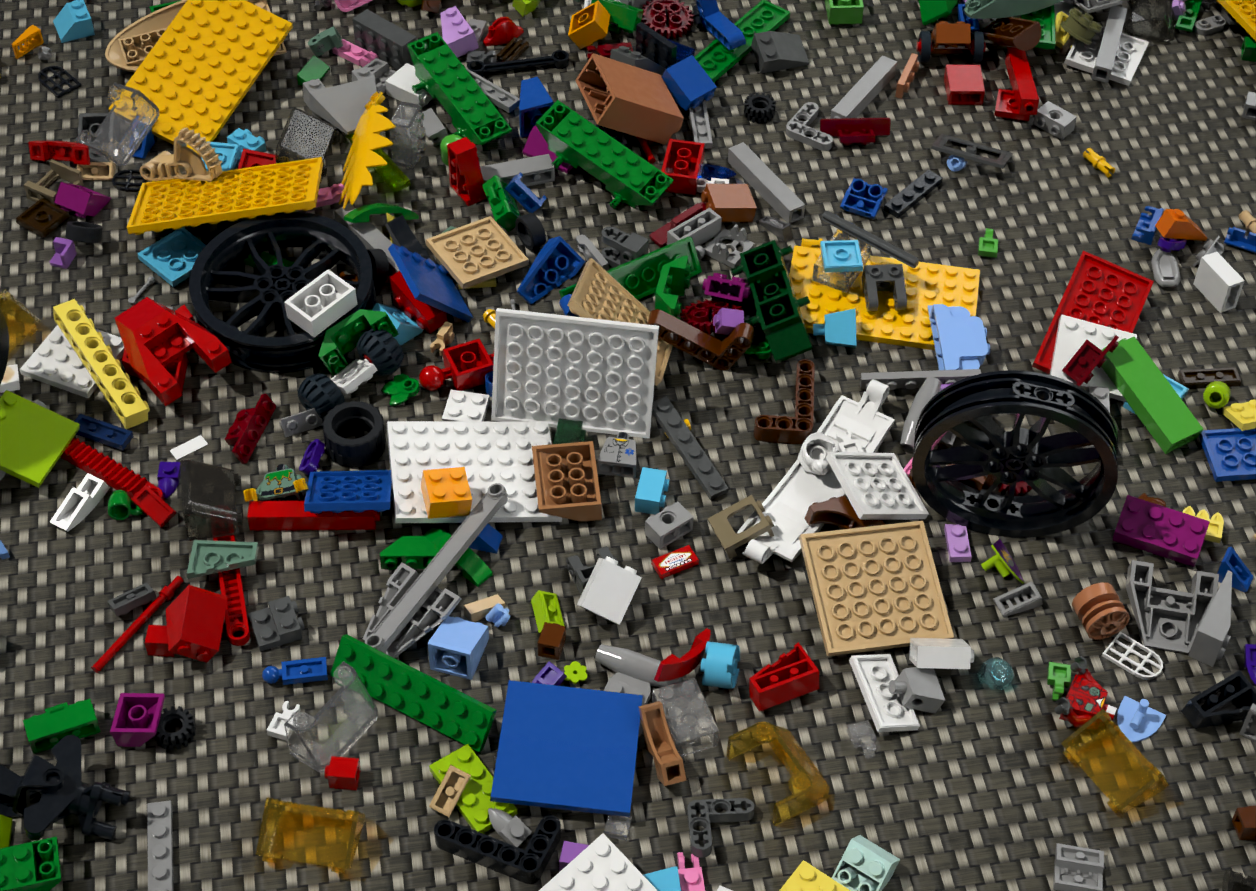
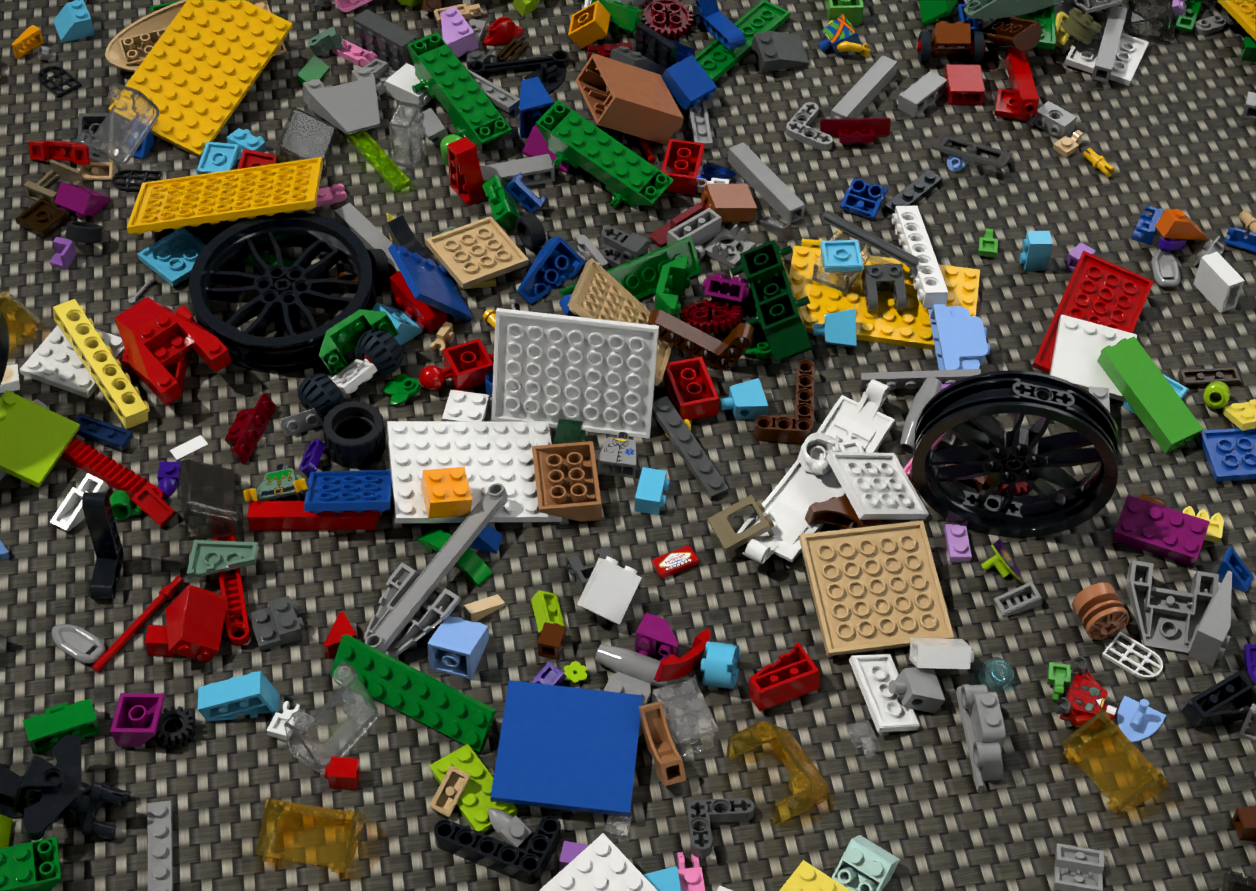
dark grey plate [107,583,157,616] -> none
tan arm [140,127,222,181] -> none
blue plate [262,657,328,685] -> none
white brick [284,269,358,337] -> none
yellow plant [338,91,396,209] -> none
green slope [344,203,419,223] -> none
green slope [380,536,440,570] -> none
light blue plate [485,603,510,628] -> none
light grey brick [645,502,694,549] -> none
medium lavender brick [713,308,744,335] -> none
black tyre [744,93,776,124] -> none
nougat plate [895,53,920,99] -> none
dark red bracket [1062,335,1119,386] -> none
none -> light grey piece [52,624,105,663]
none -> black beam [82,492,123,600]
none -> medium azure wedge [197,671,280,721]
none -> red slope [323,611,357,659]
none -> tan hinge [434,3,481,25]
none -> black shield [524,63,565,94]
none -> magenta slope [635,613,678,661]
none -> red brick [663,356,719,420]
none -> medium azure torso [719,378,768,420]
none -> torso [817,14,871,57]
none -> white brick [892,206,948,308]
none -> light grey brick [898,71,947,118]
none -> light grey brick [956,684,1005,793]
none -> medium azure brick [1019,231,1053,271]
none -> tan plate [1053,130,1084,158]
none -> medium lavender panel [1065,242,1096,272]

